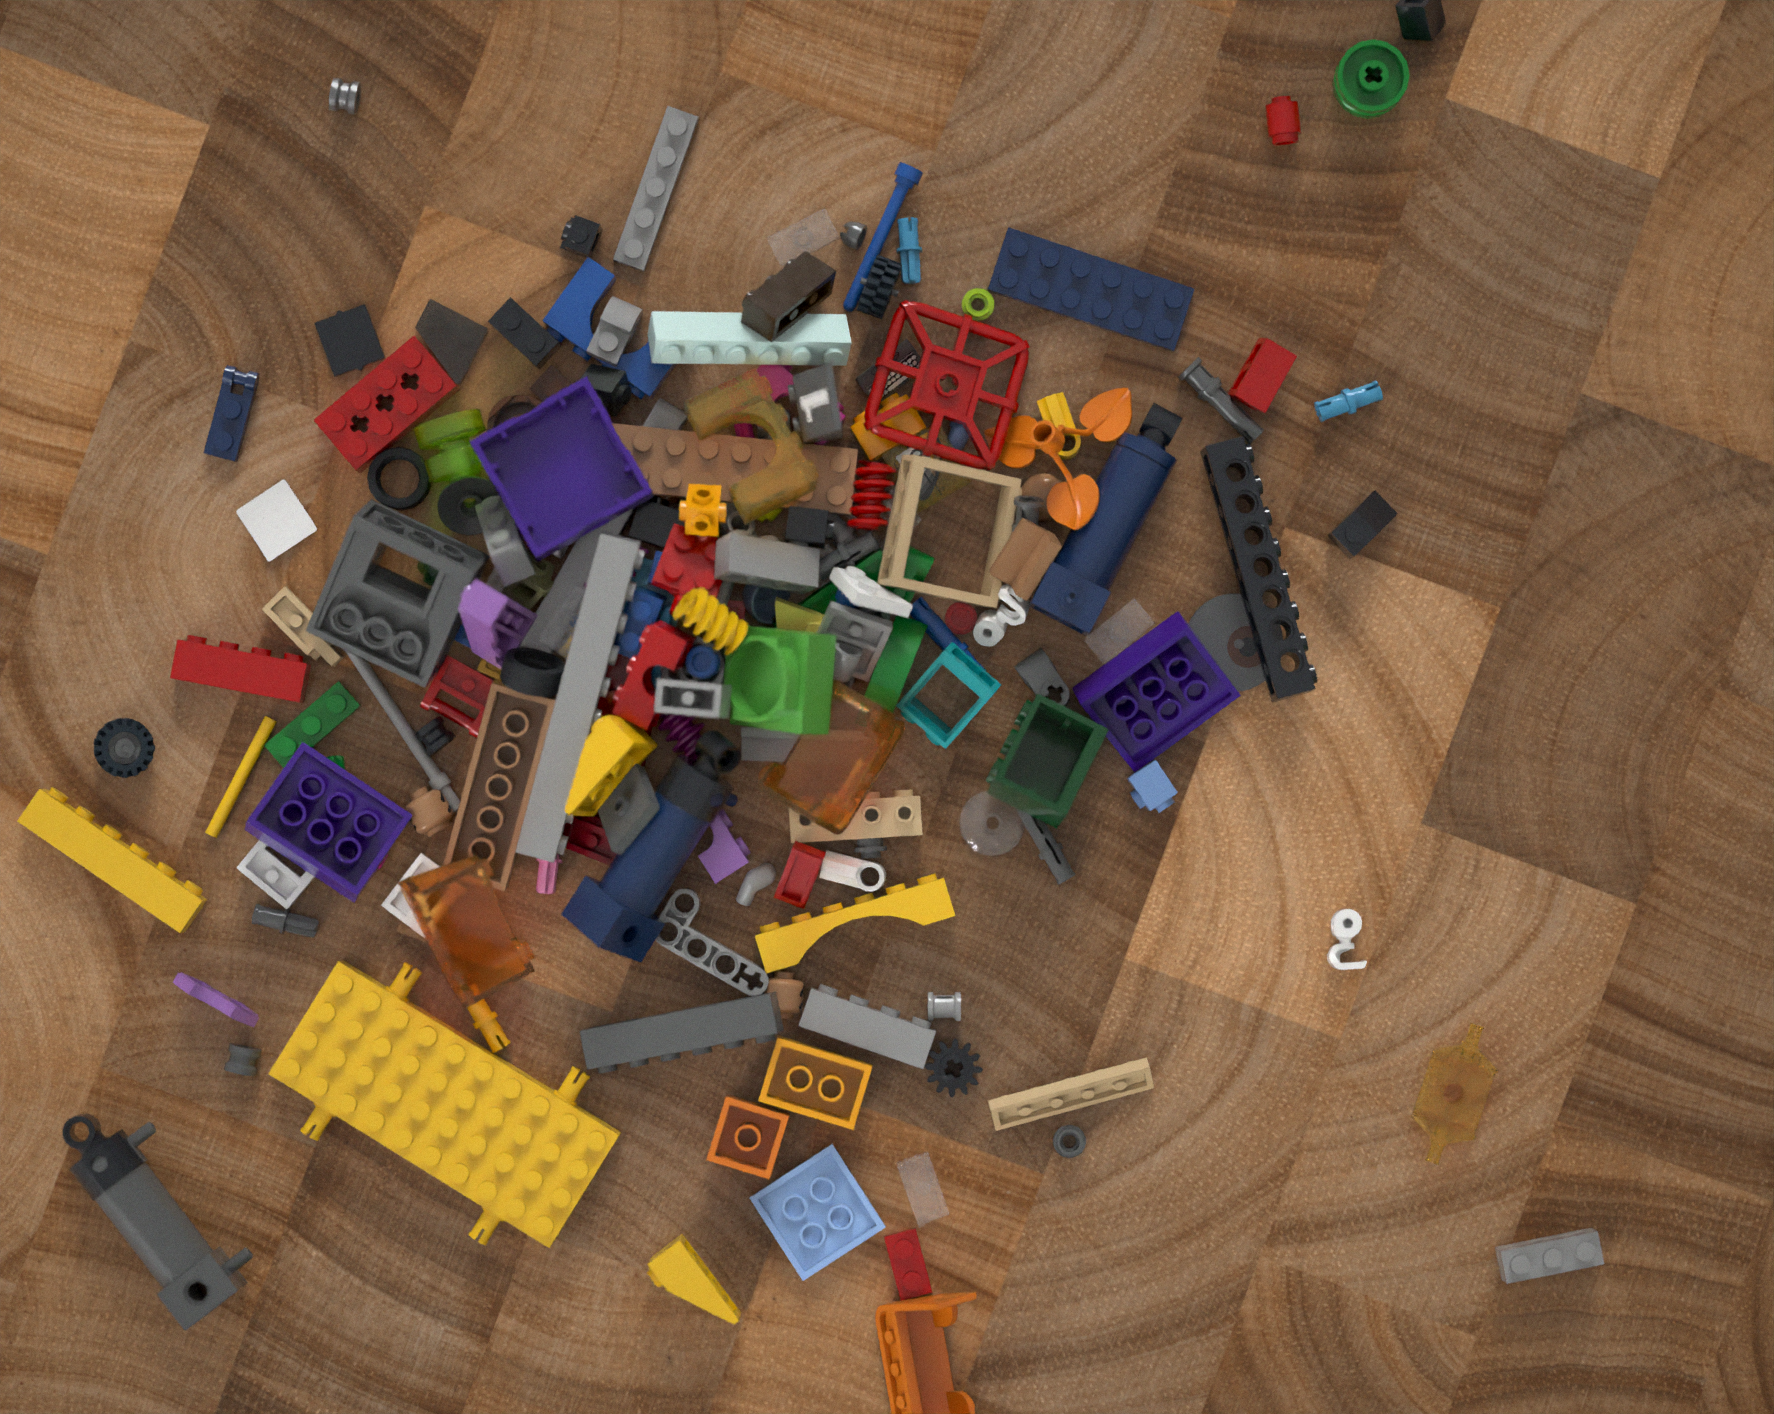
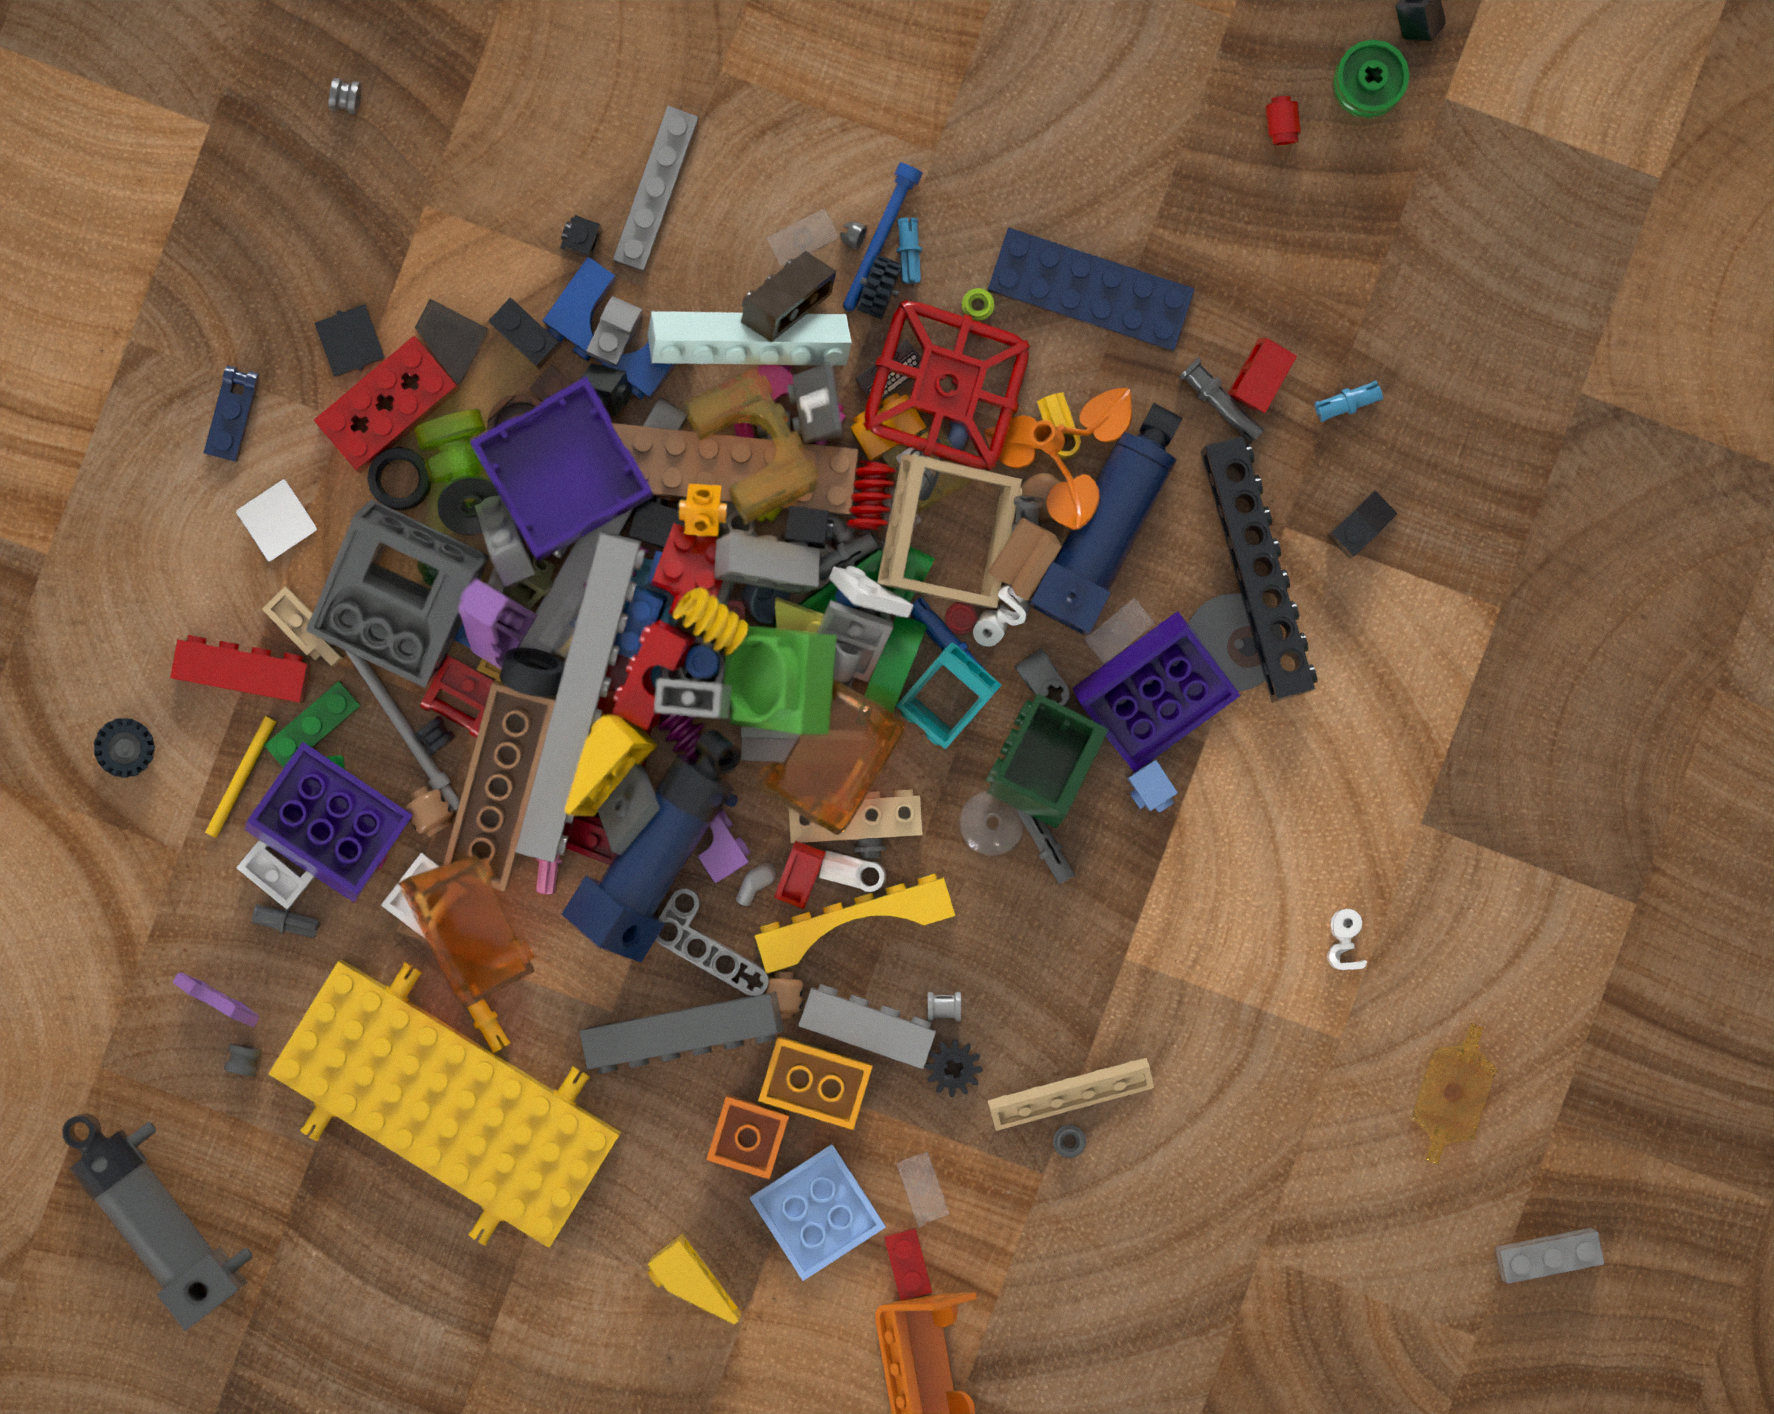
yellow brick [17,787,207,933] -> none

